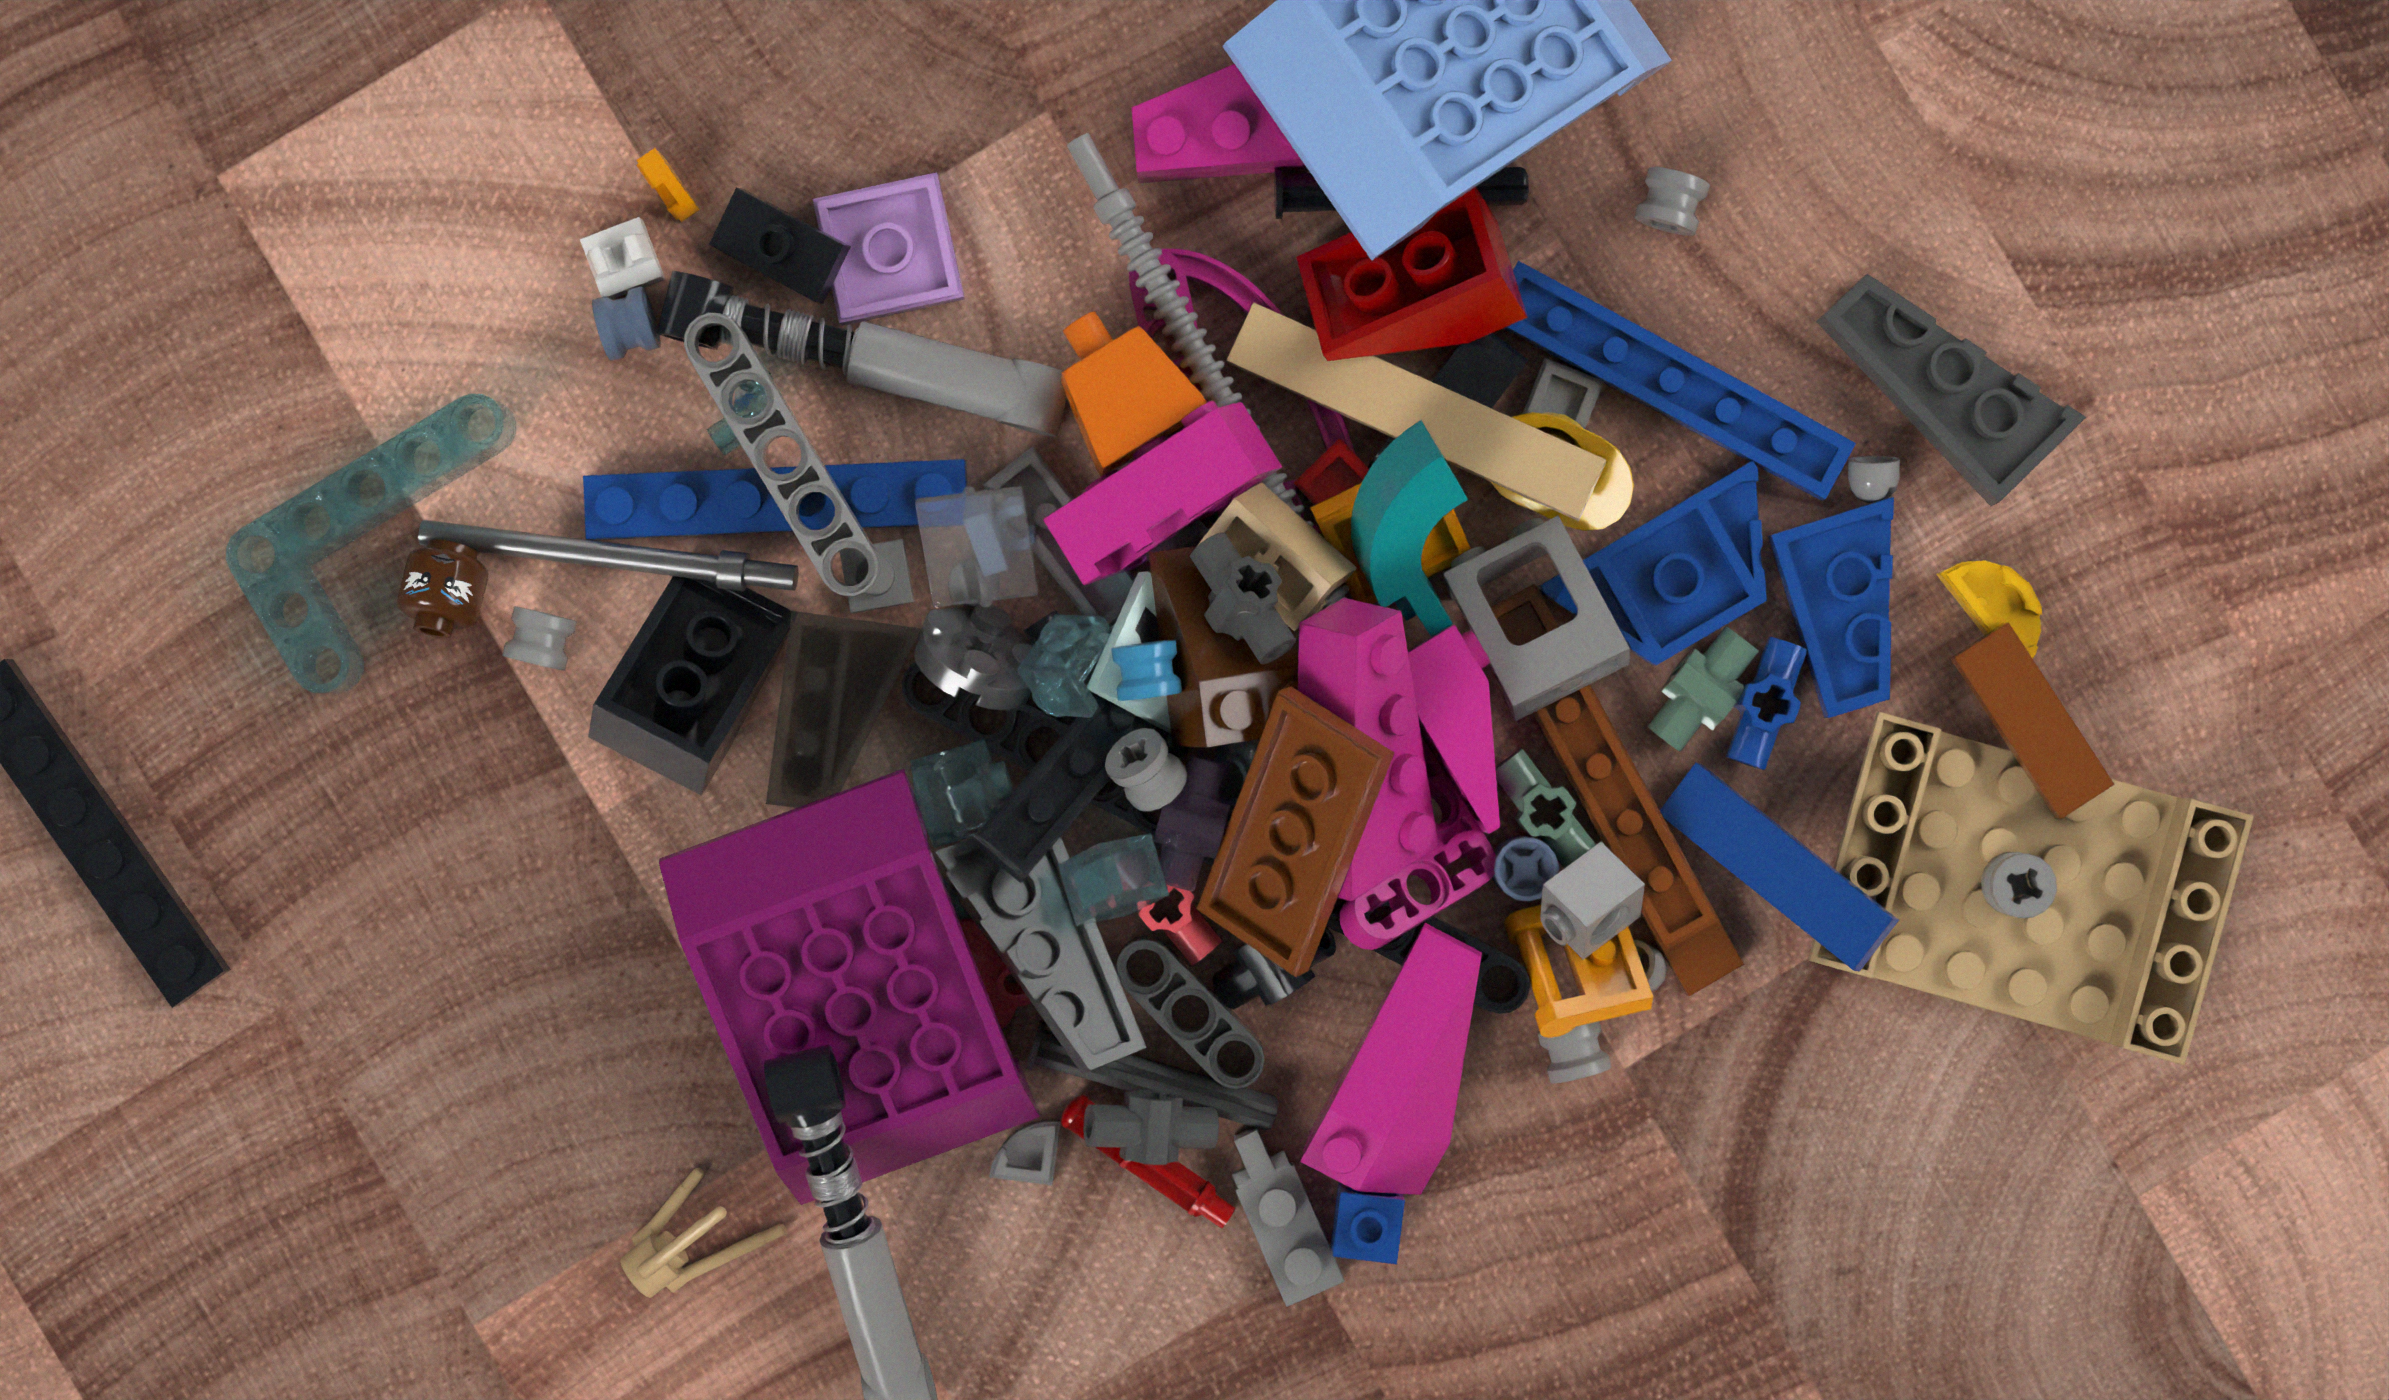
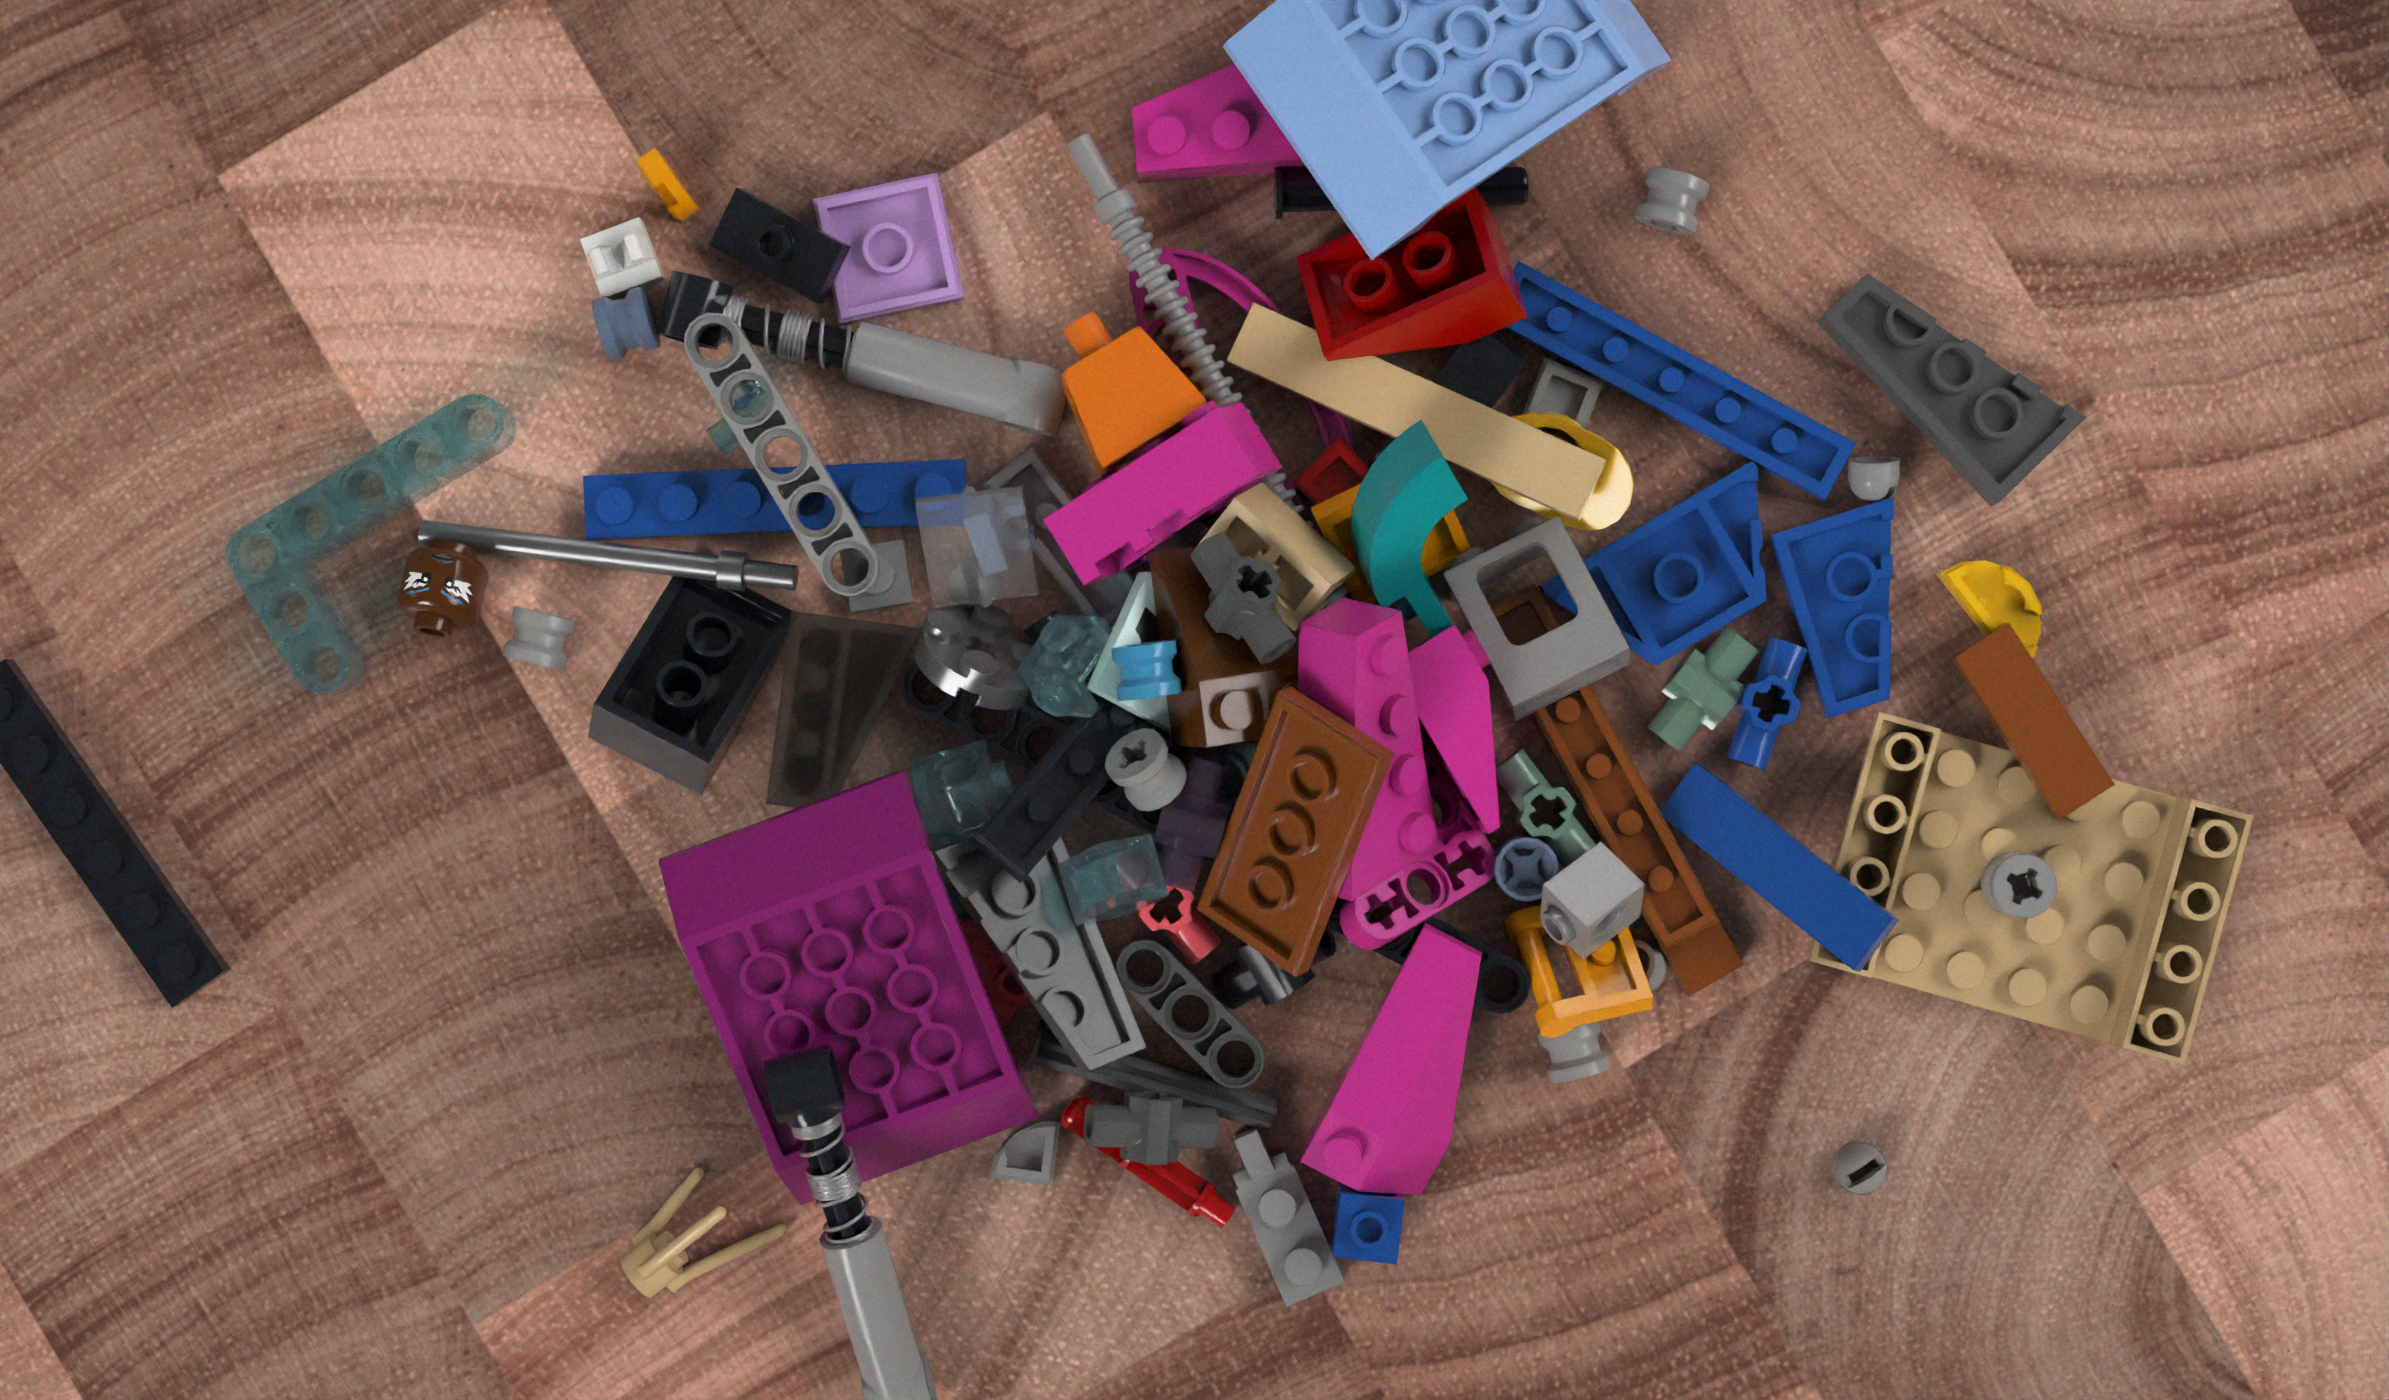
none -> light grey hinge [1833,1141,1887,1195]

